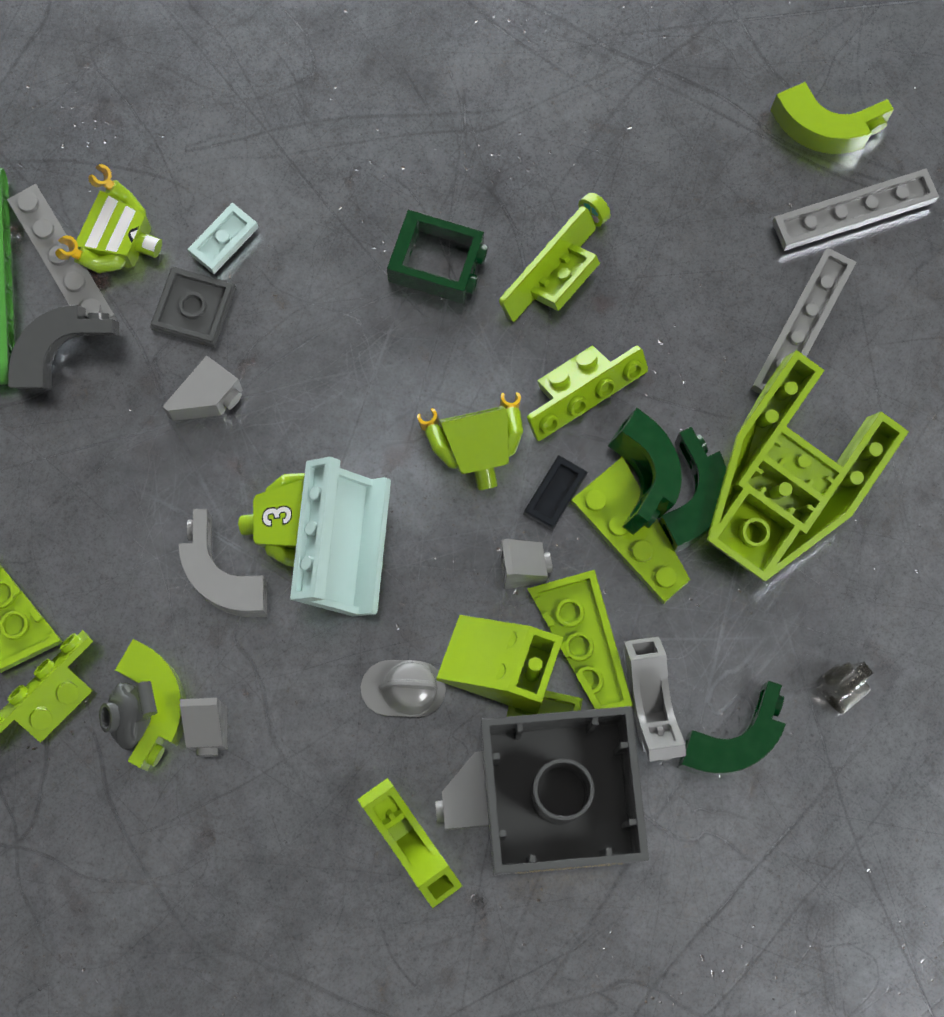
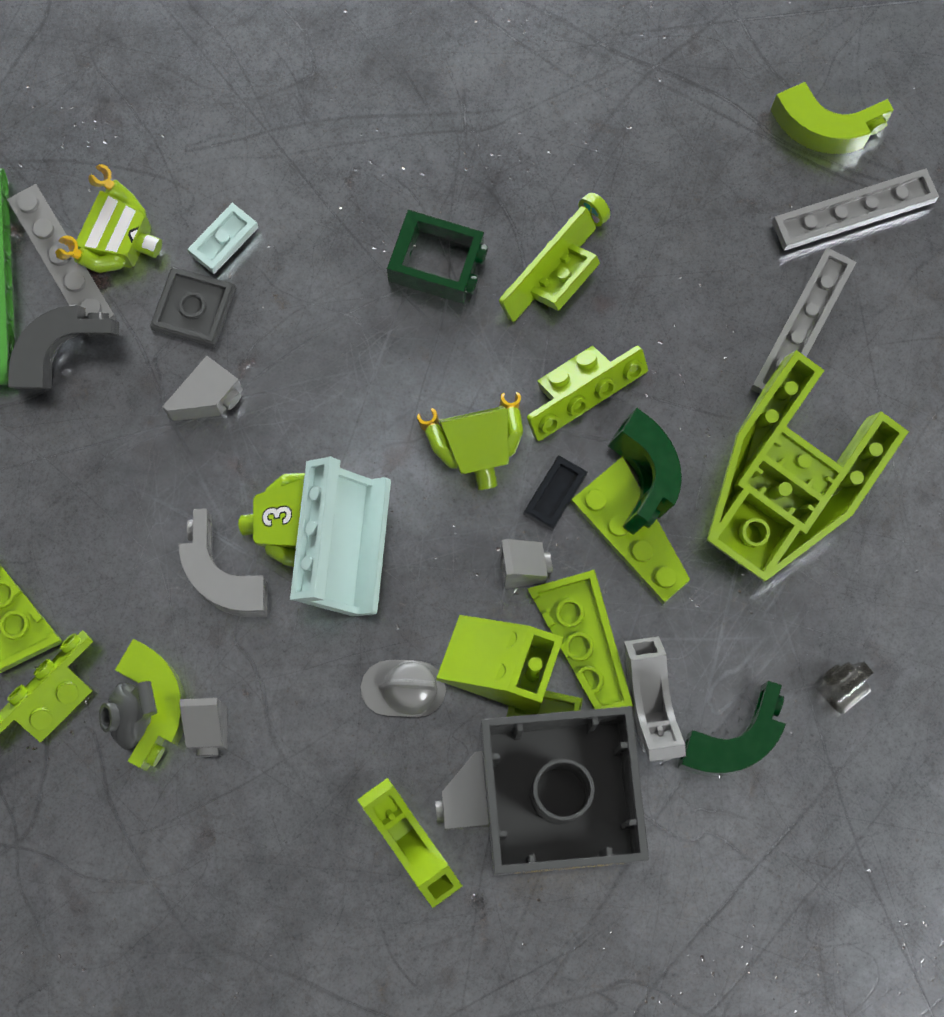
dark green arch [659,427,726,553] -> none

